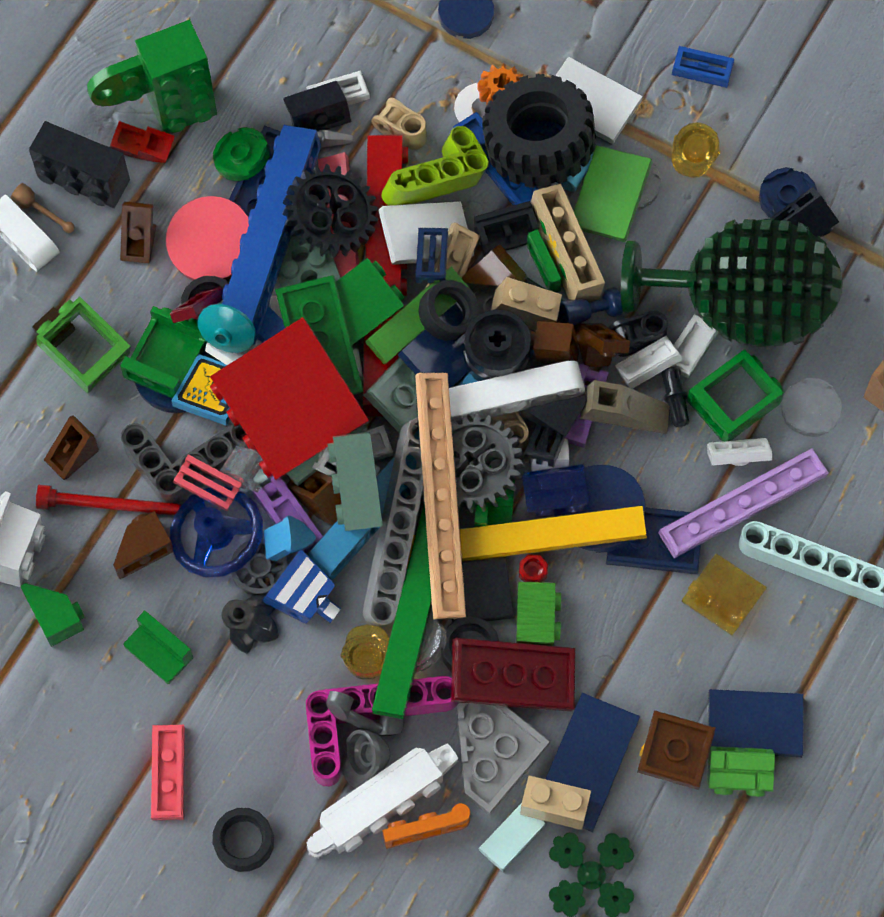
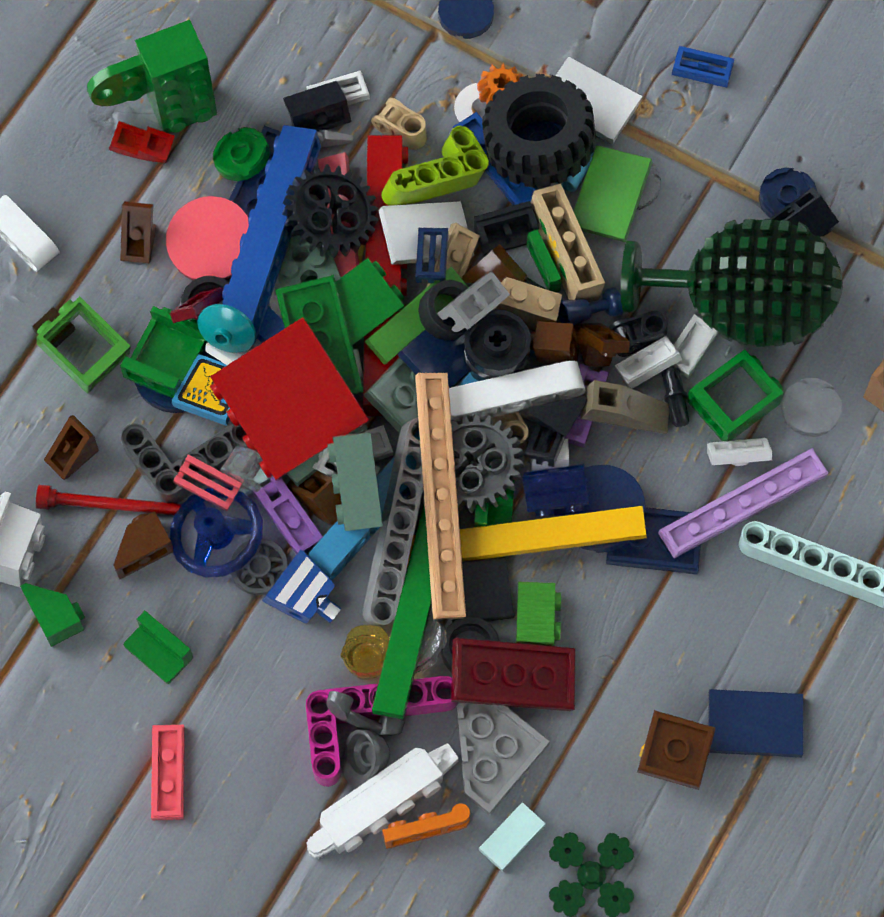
medium nougat hinge [10,183,75,233] -> none
black brick [29,121,130,208] -> none
black tyre [212,808,274,872] -> none
black plate [221,595,279,654] -> none
dark azure tile [264,516,316,561] -> none
red tile [519,554,548,583] -> none
tan brick [520,775,591,830] -> none
dark blue tile [546,693,640,832] -> none
clear yellow hat [672,122,721,178] -> none
clear yellow hinge [681,553,767,636] -> none
bright green brick [707,746,775,797] -> none
none -> light grey hinge [437,271,510,332]

